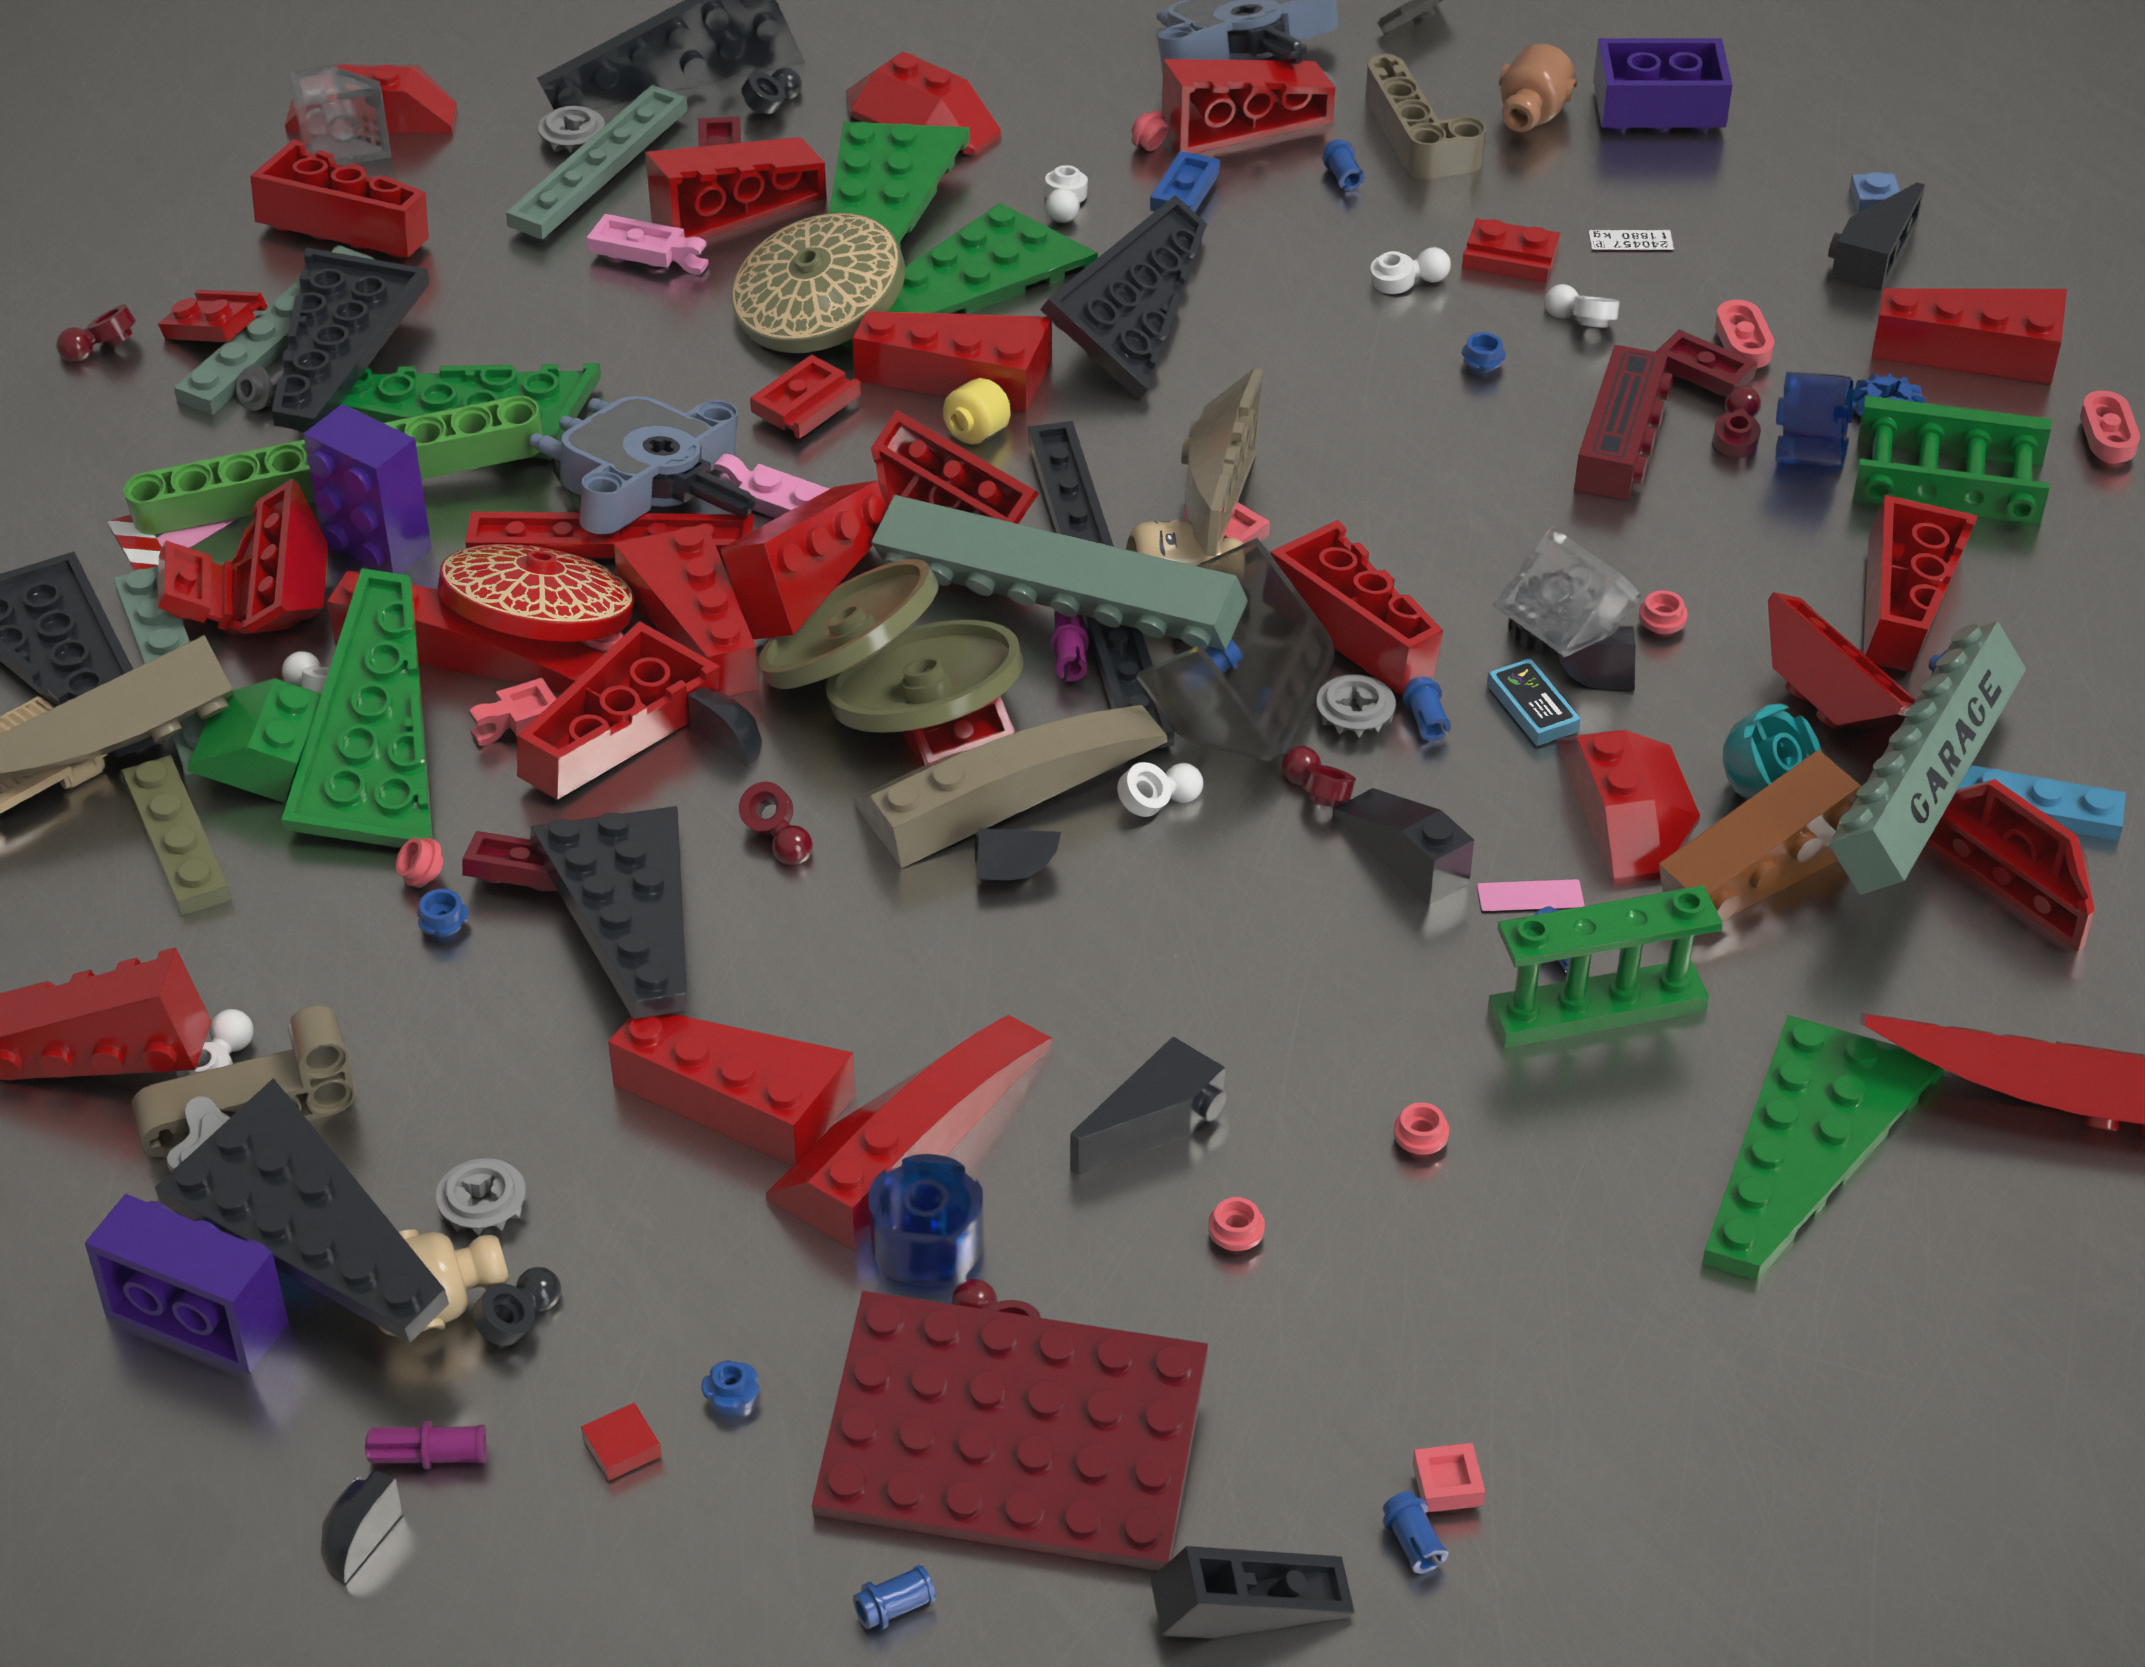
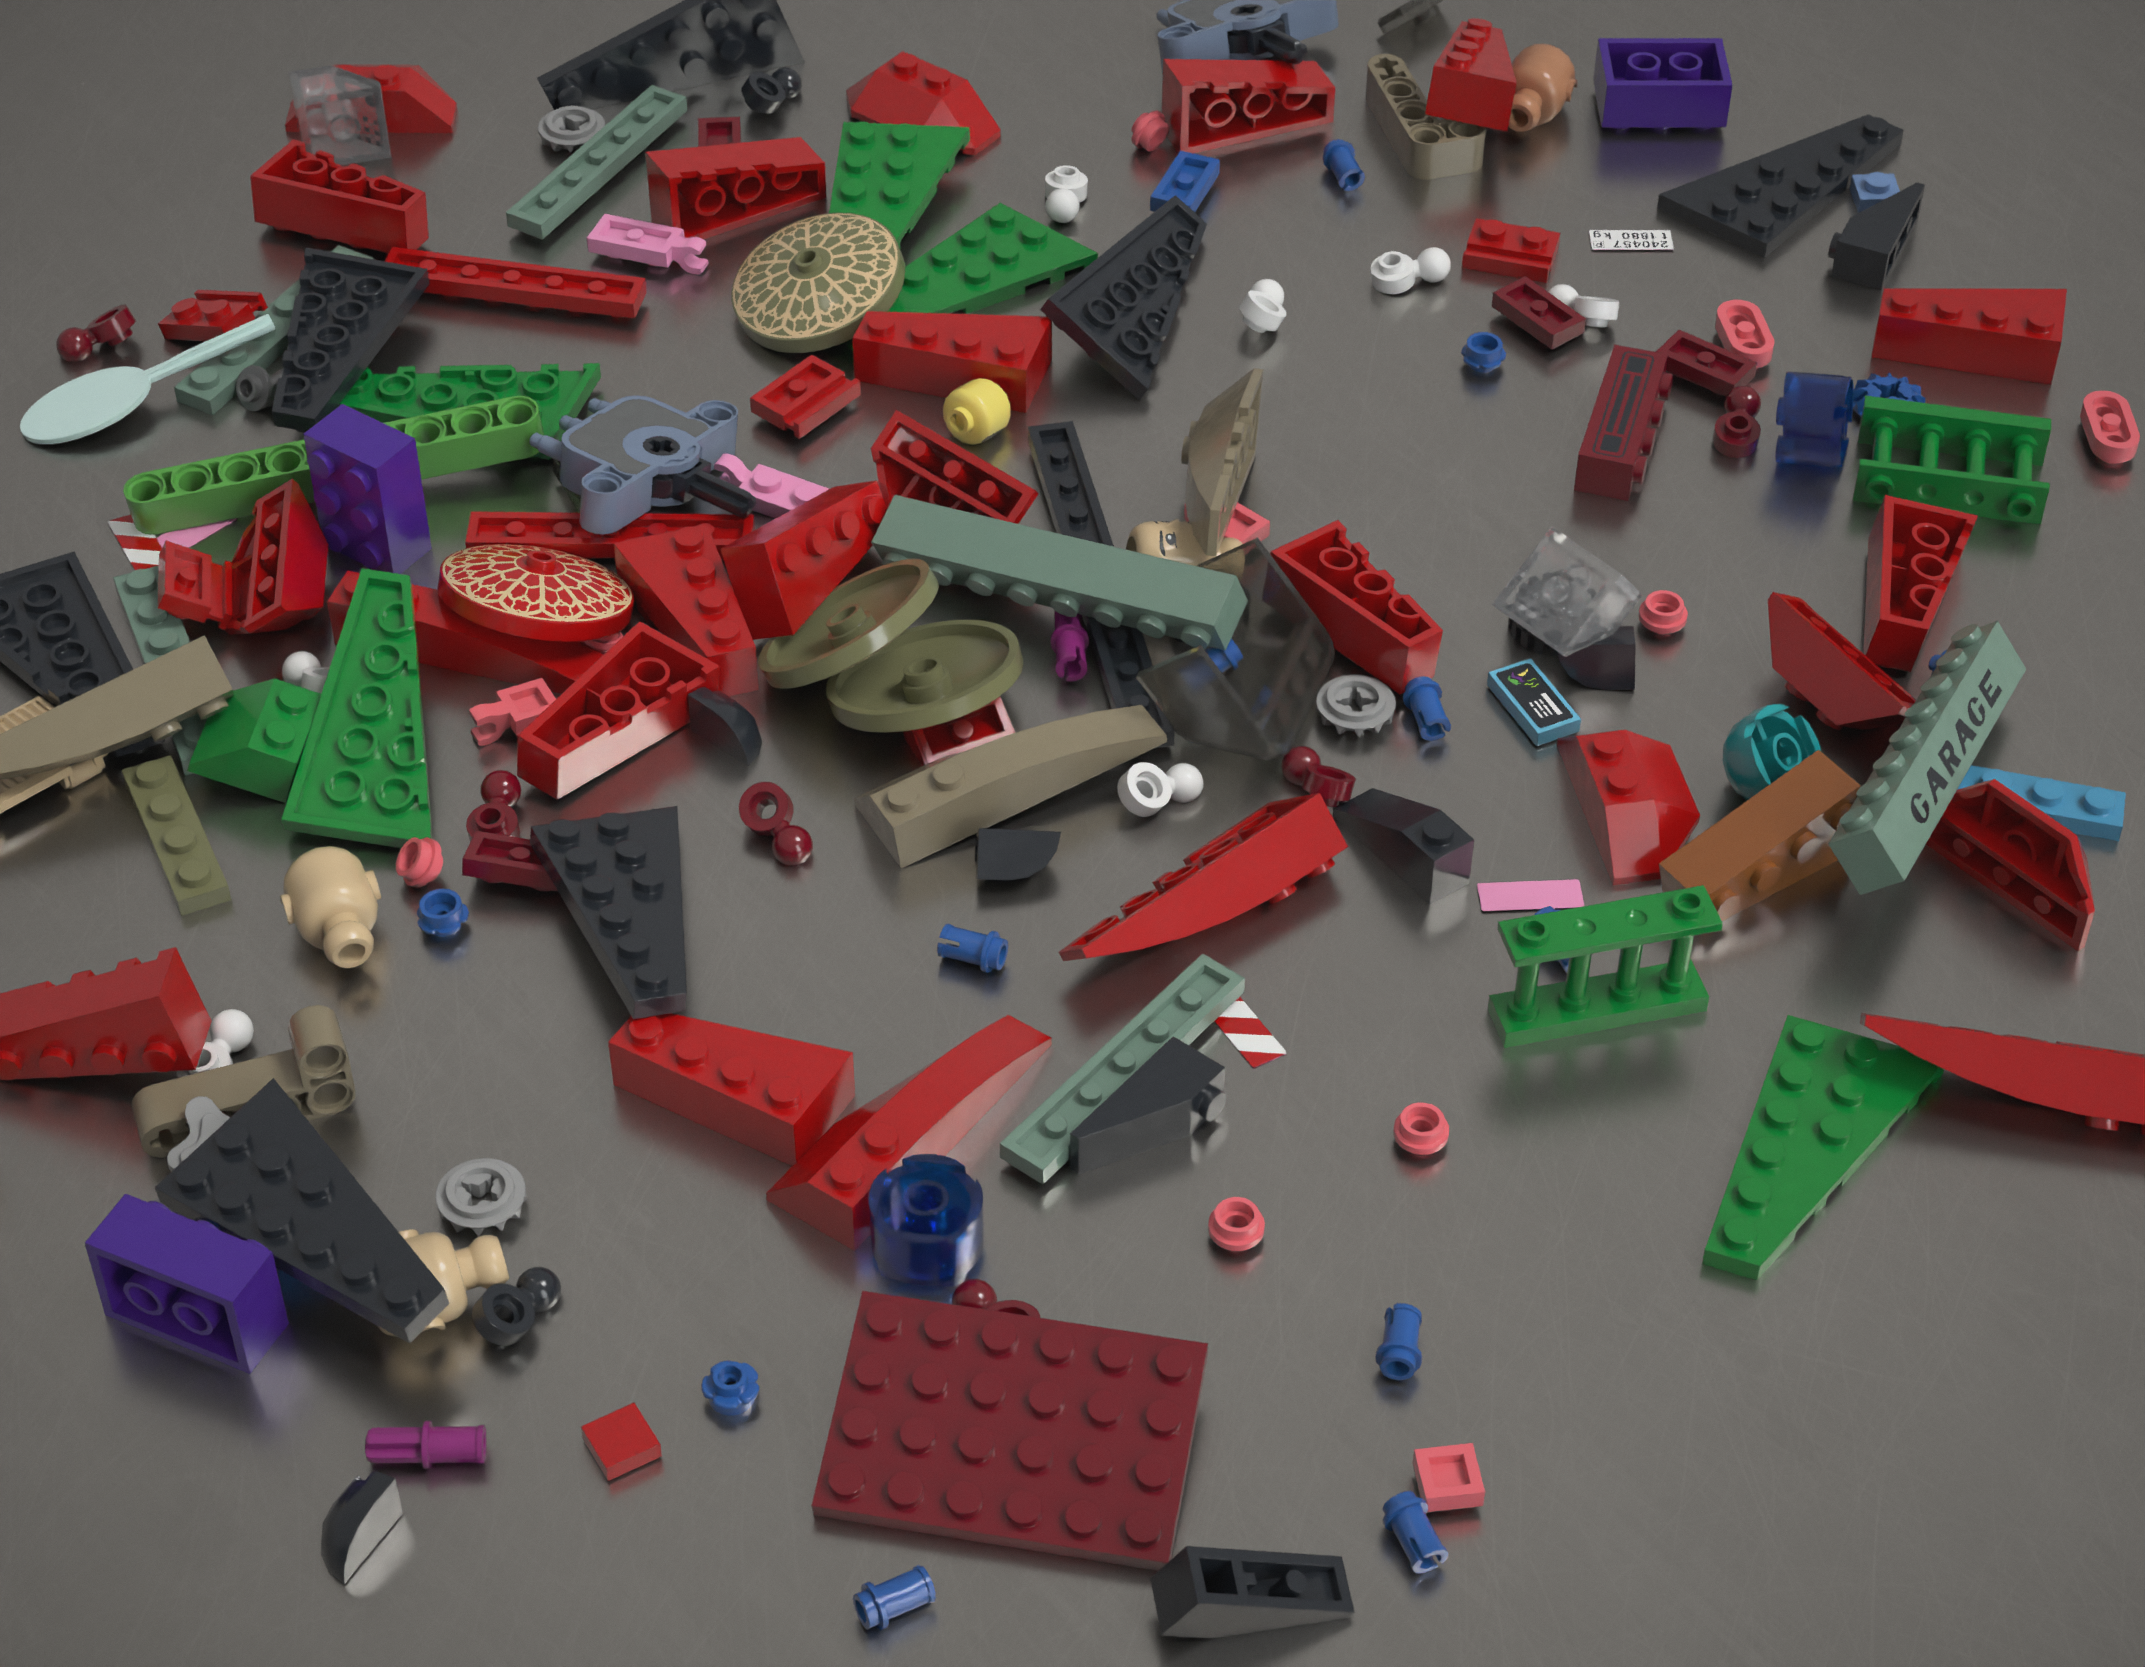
none -> light aqua piece [20,314,275,444]
none -> tan piece [280,846,381,968]
none -> red plate [385,247,647,318]
none -> dark red plate [466,770,521,842]
none -> blue pin [937,924,1008,973]
none -> sand green plate [1000,953,1245,1184]
none -> red wedge [1058,793,1348,961]
none -> sticker [1214,997,1286,1068]
none -> white plate [1239,279,1286,333]
none -> blue pin [1375,1303,1422,1380]
none -> red wedge [1425,18,1517,132]
none -> dark red plate [1491,276,1586,349]
none -> black wing [1657,114,1904,258]

